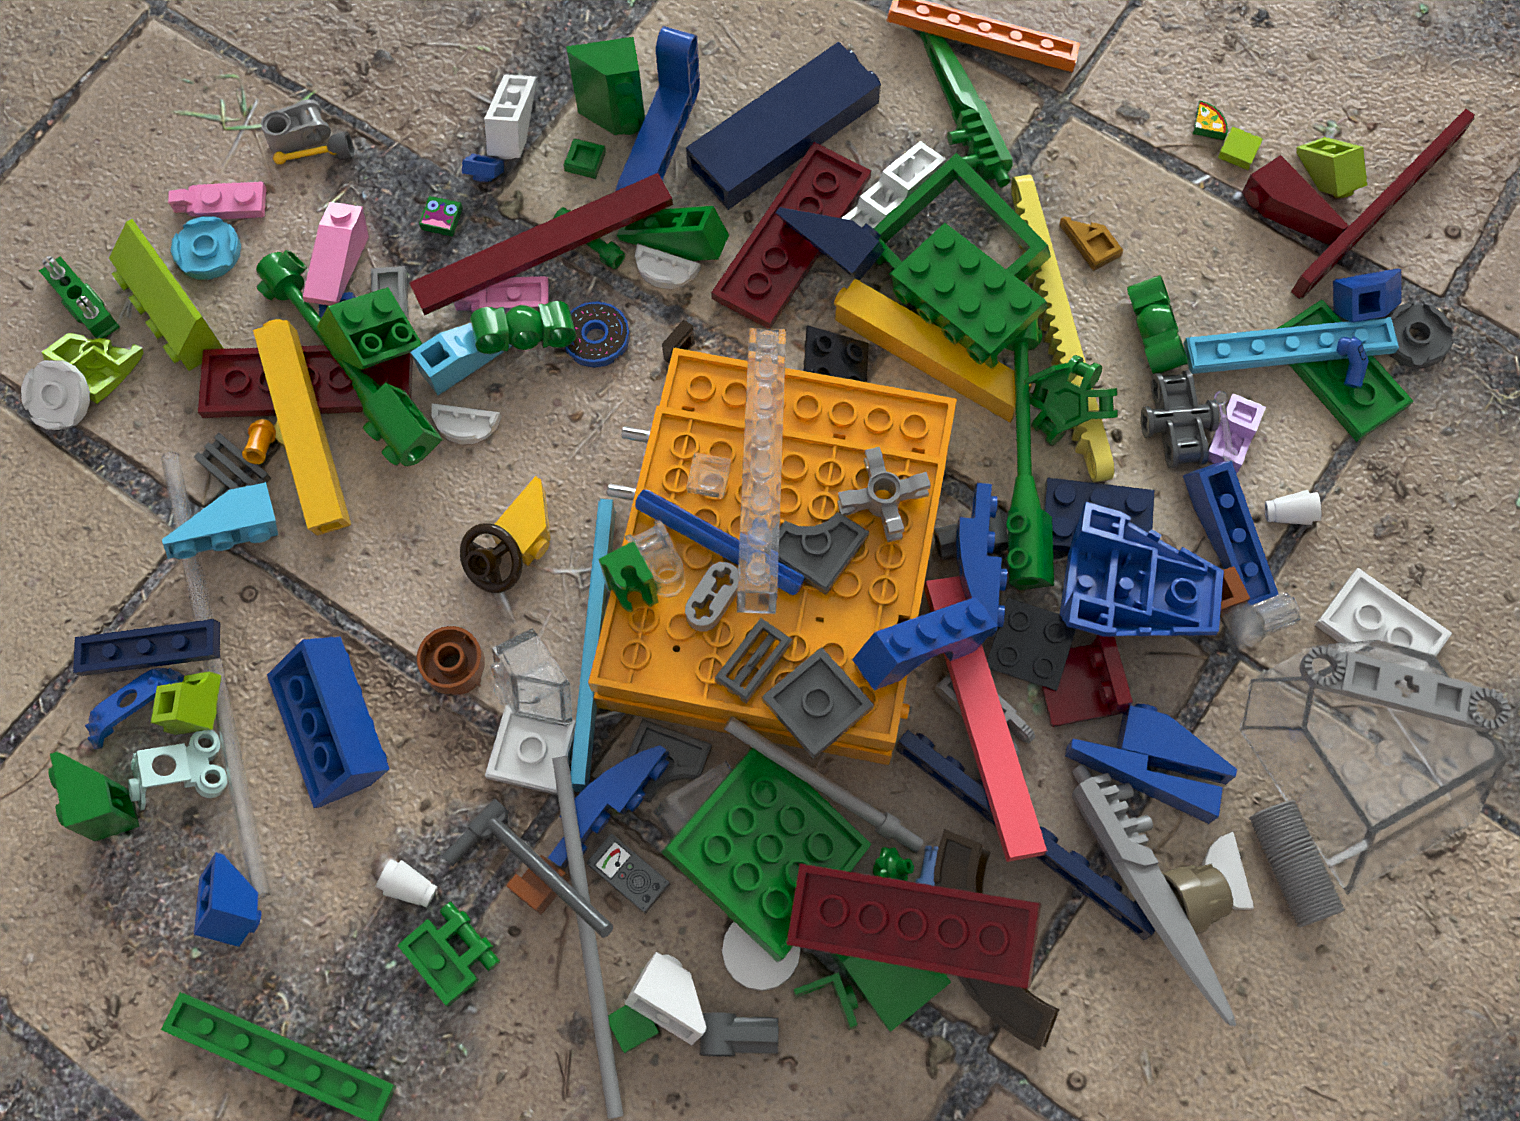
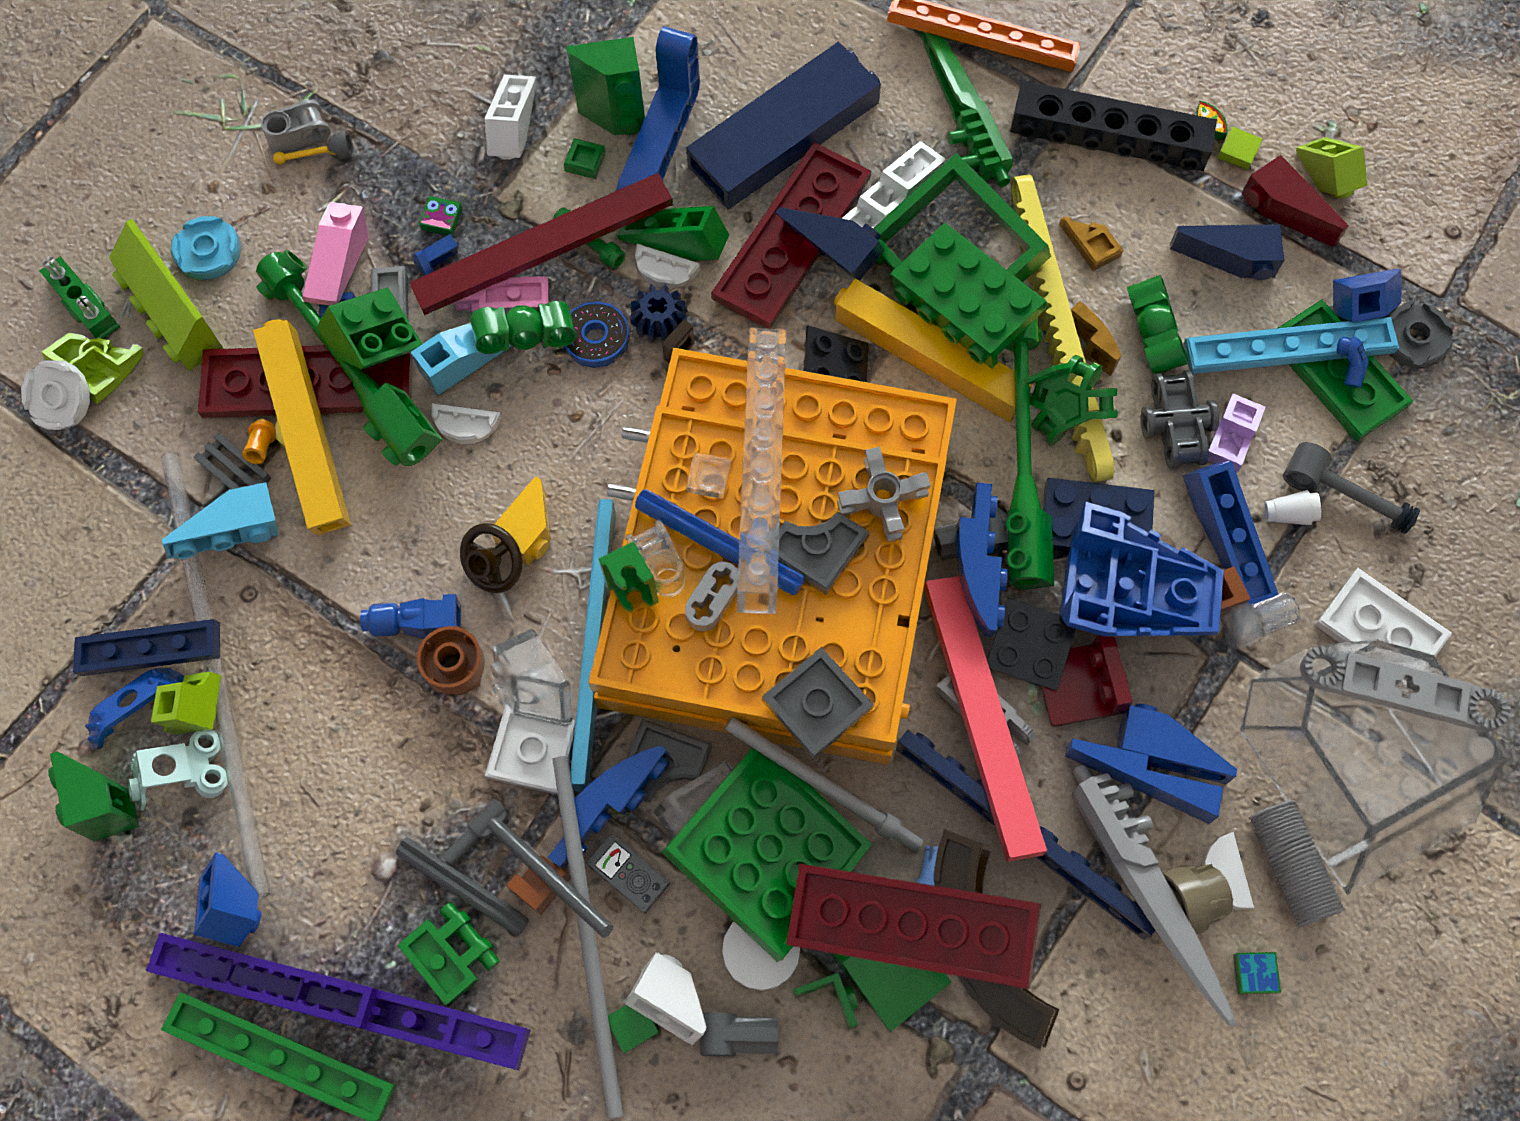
bright pink hinge [168,182,266,219] -> none
blue slope [267,636,390,808] -> none
white cone [376,859,438,908] -> none
blue plate [462,154,504,182] -> none
dark grey tile [715,618,792,704] -> none
blue arch [852,597,998,691] -> none
green plant [873,847,914,881] -> none
clear hinge [1214,391,1238,462] -> none
dark red tile [1291,108,1475,299] -> none
none -> dark purple slope [146,933,531,1071]
none -> blue piece [360,594,461,639]
none -> dark grey axle [395,838,529,936]
none -> blue tile [413,234,458,276]
none -> dark blue gear [630,284,687,343]
none -> black brick [1010,80,1218,171]
none -> pearl gold slope [1071,301,1121,376]
none -> dark blue slope [1170,224,1285,280]
none -> tile [1233,952,1281,995]
none -> dark grey piece [1283,442,1420,534]

